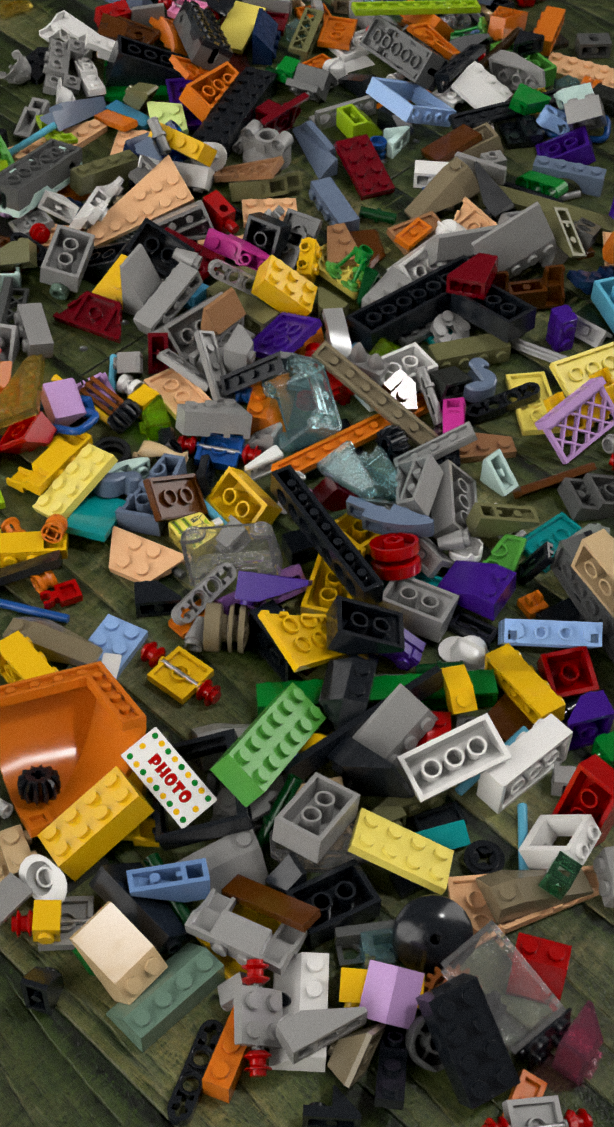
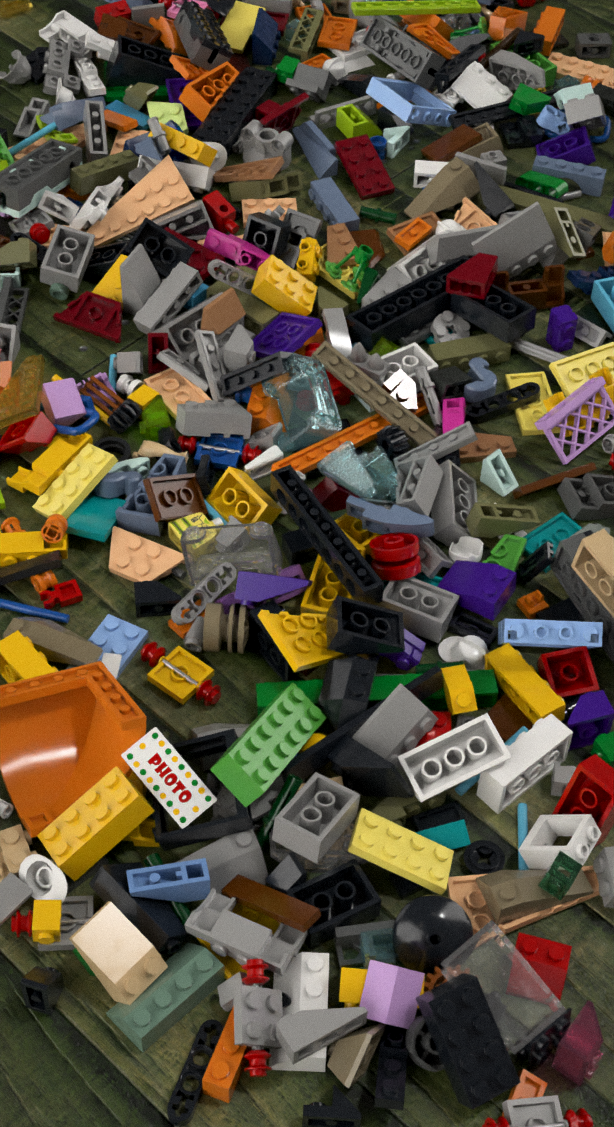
light grey brick [14,303,54,360] -> none
black gear [17,764,61,805] -> none
light grey cone [172,248,203,270] -> none
light grey cone [437,528,471,551] -> none
none -> light grey brick [83,100,108,163]

